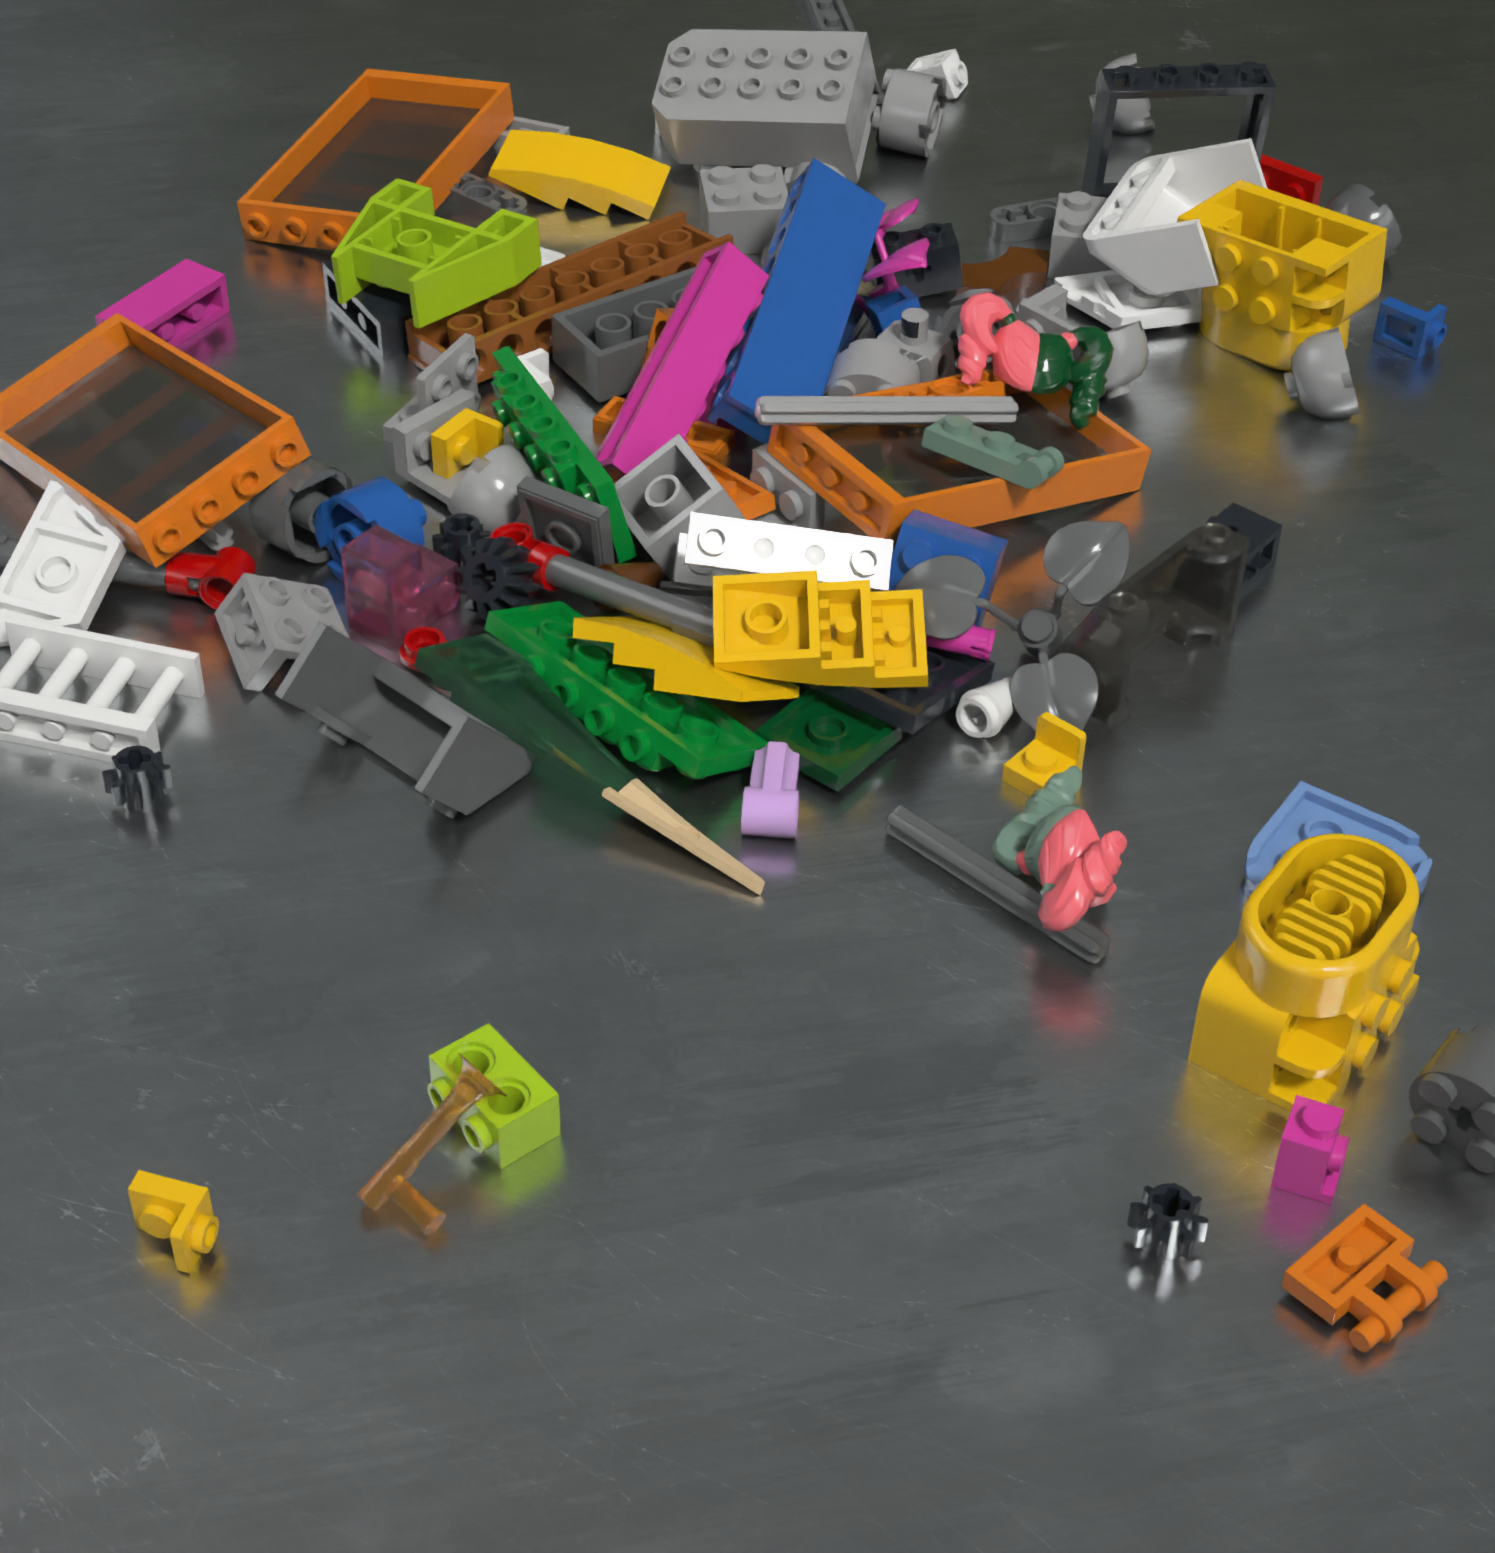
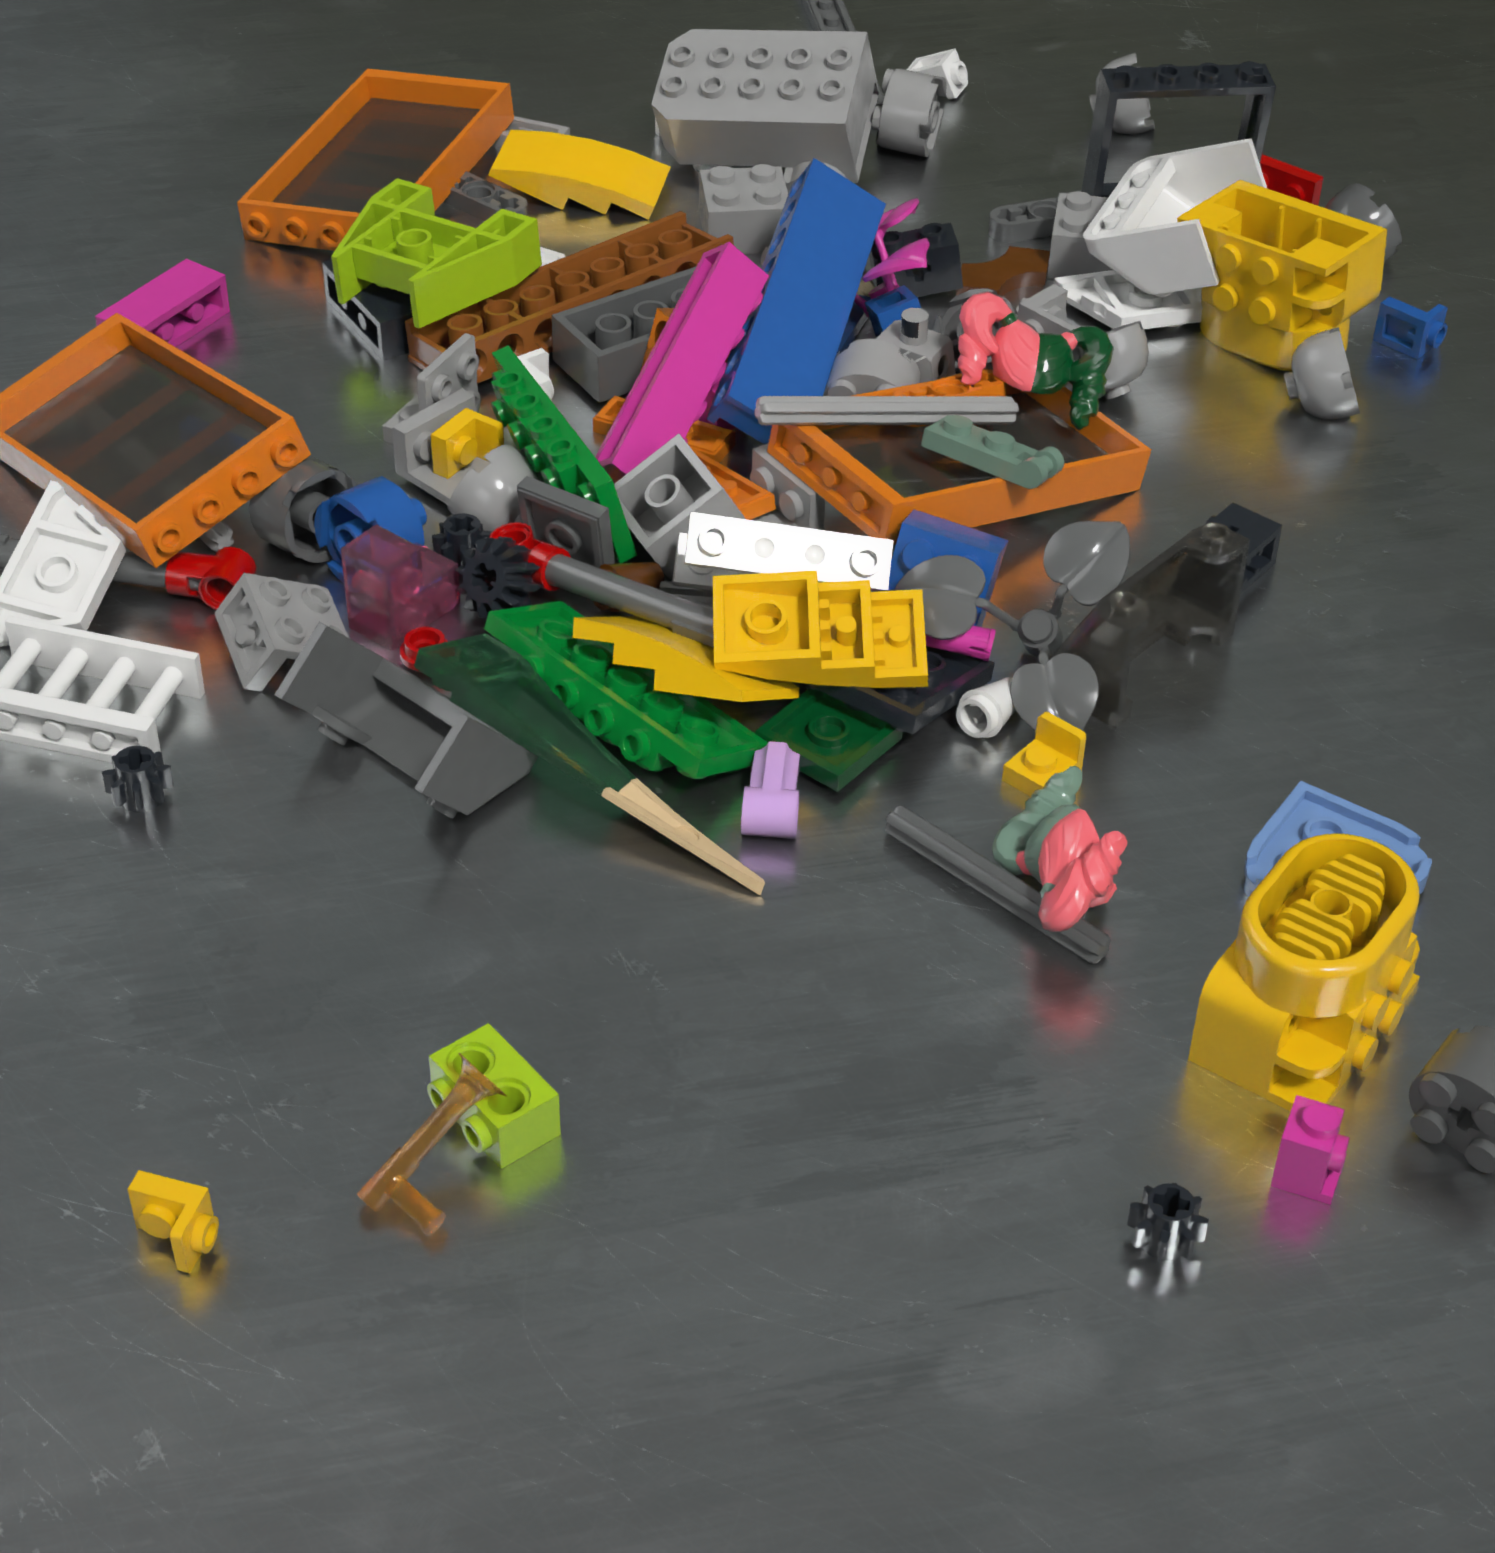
orange plate [1281,1203,1448,1352] -> none

